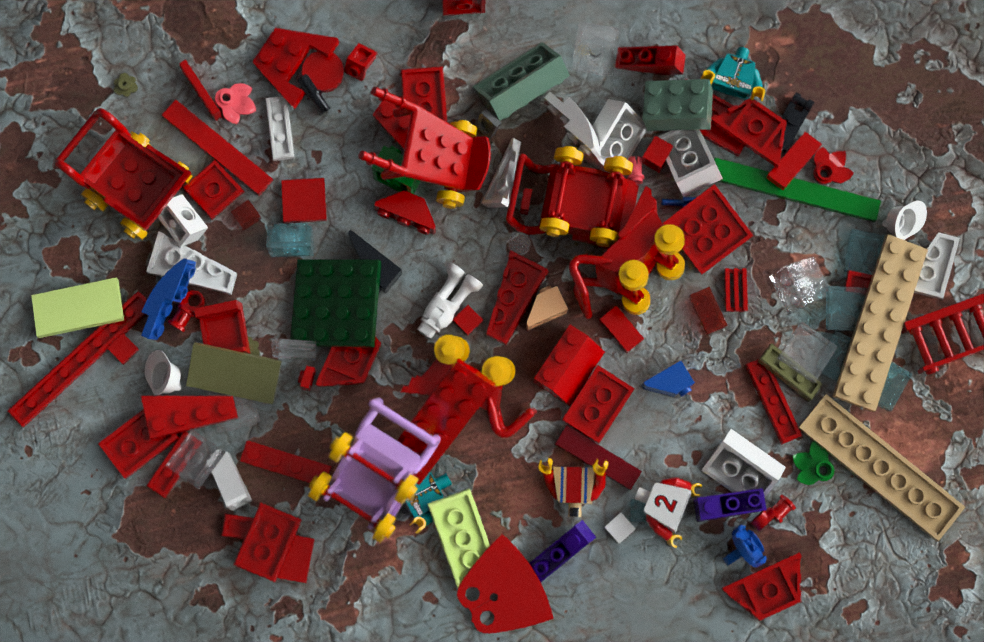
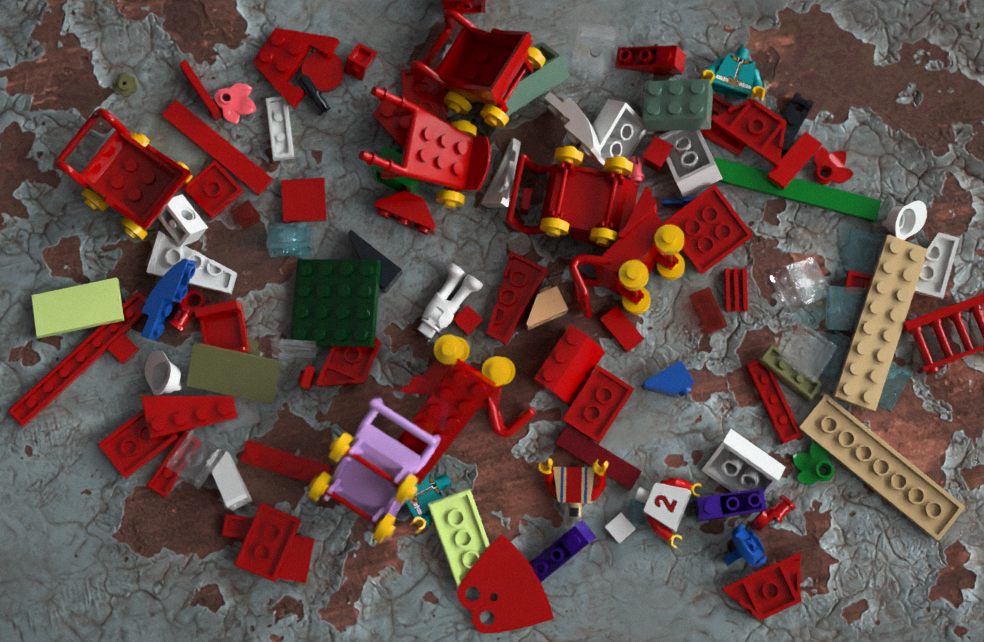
none -> red piece [410,9,546,128]

